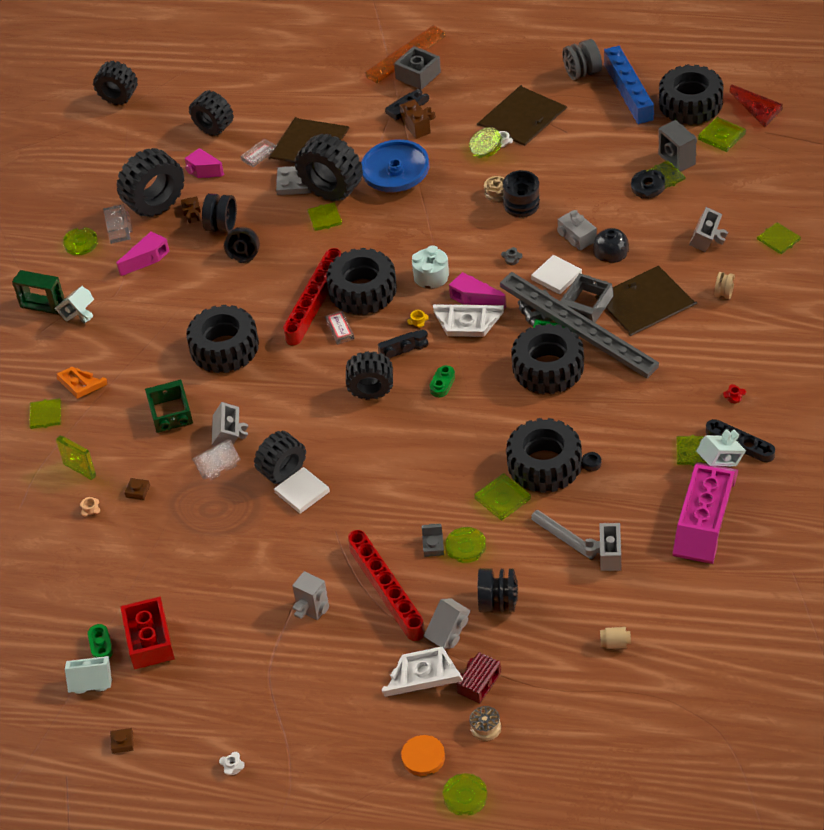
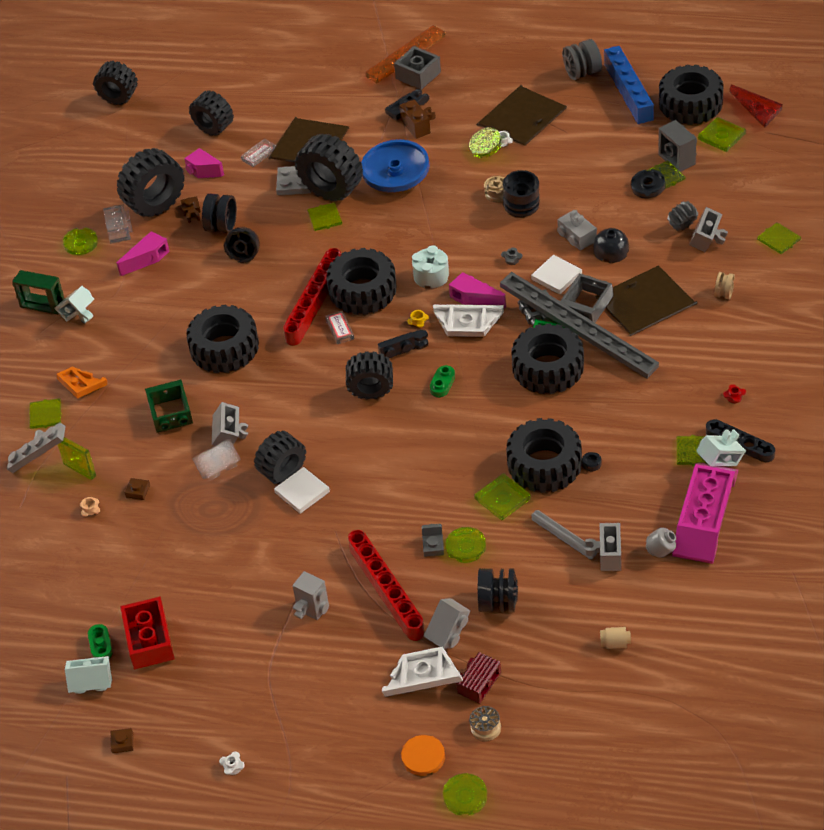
none -> light grey plate [7,422,66,473]
none -> light grey head [646,527,676,558]
none -> dark grey gear [667,201,699,231]

